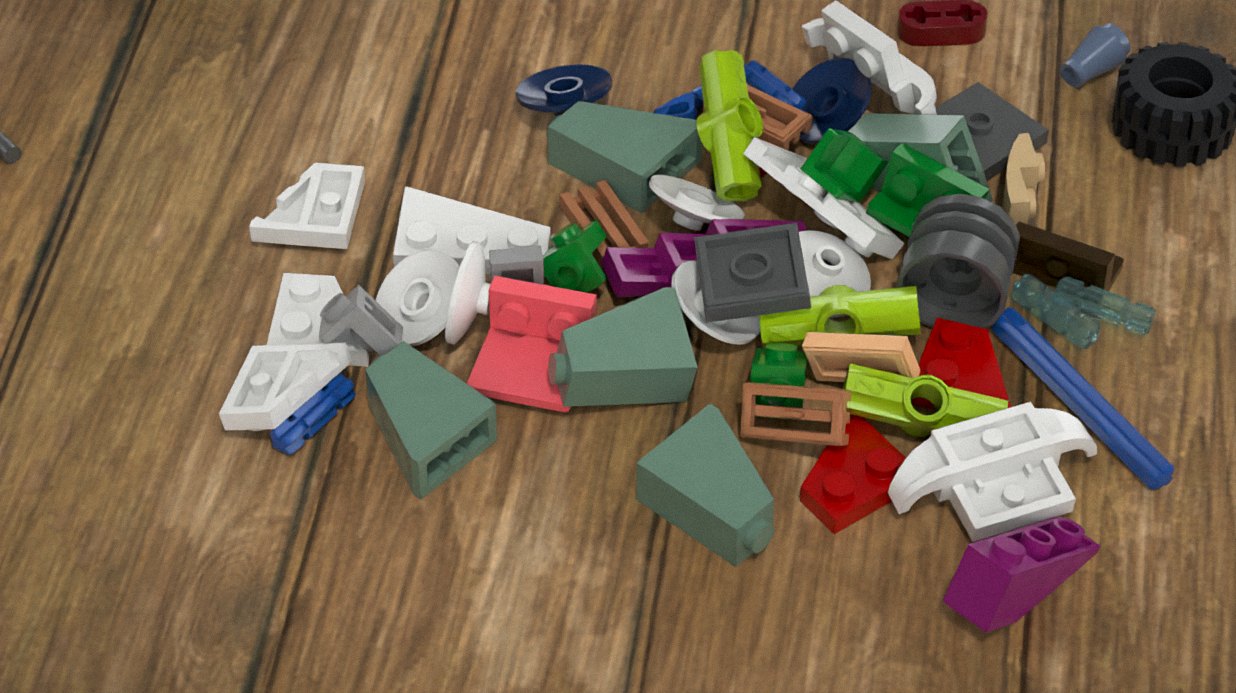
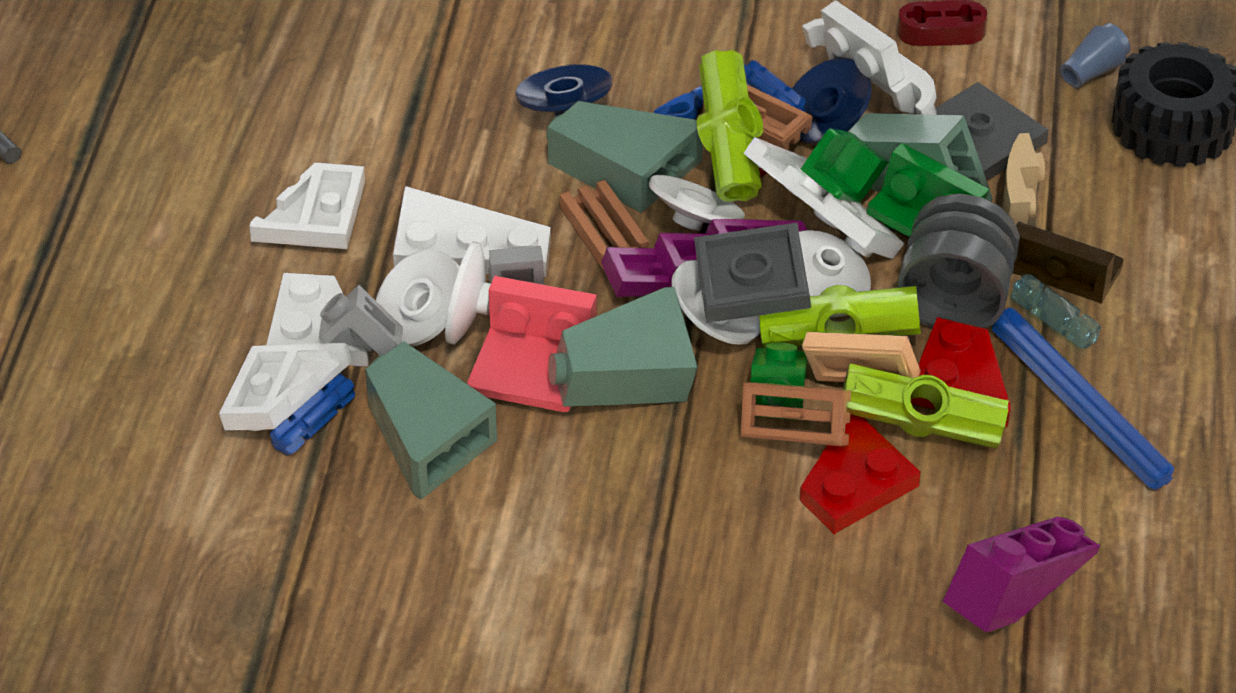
green bracket [543,220,607,293] -> none
sand green slope [636,403,774,567] -> none
white plate [888,402,1097,542] -> none
clear light blue axle [1053,277,1156,335] -> none

